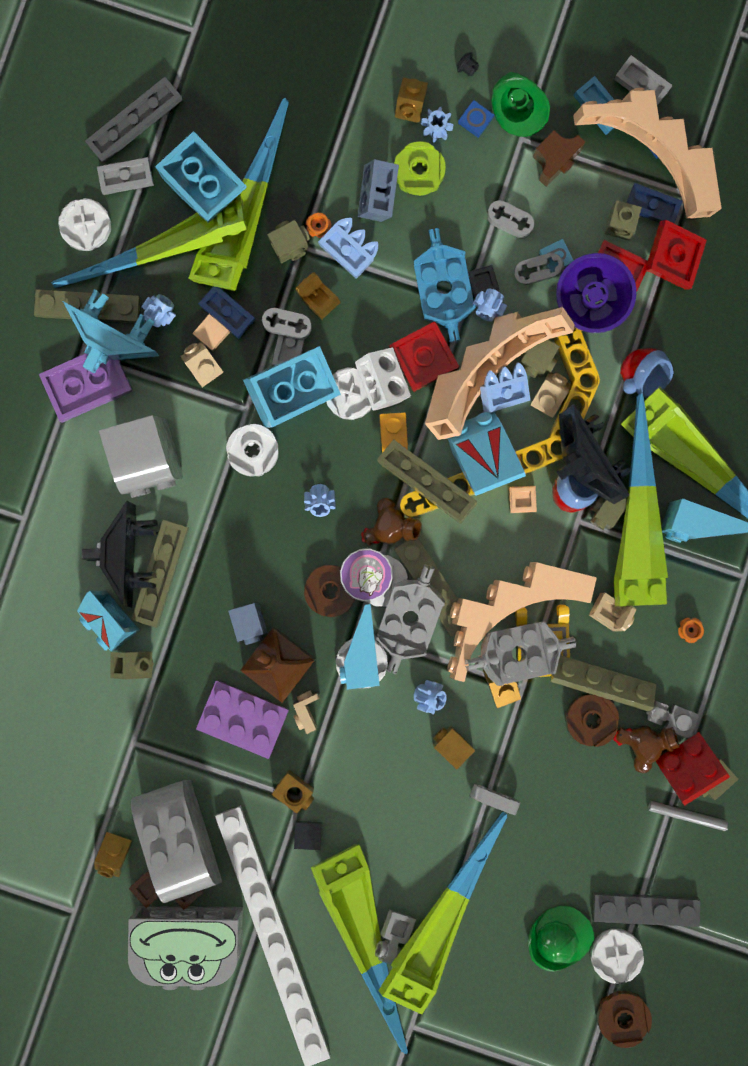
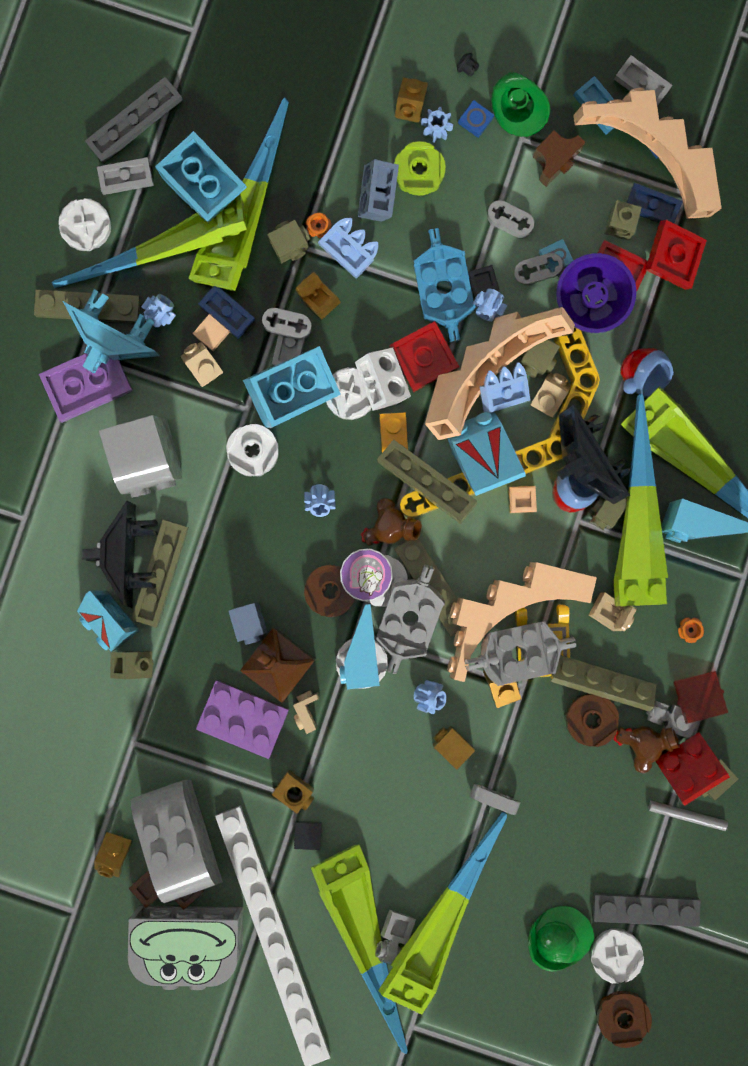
none -> clear red piece [673,671,728,724]

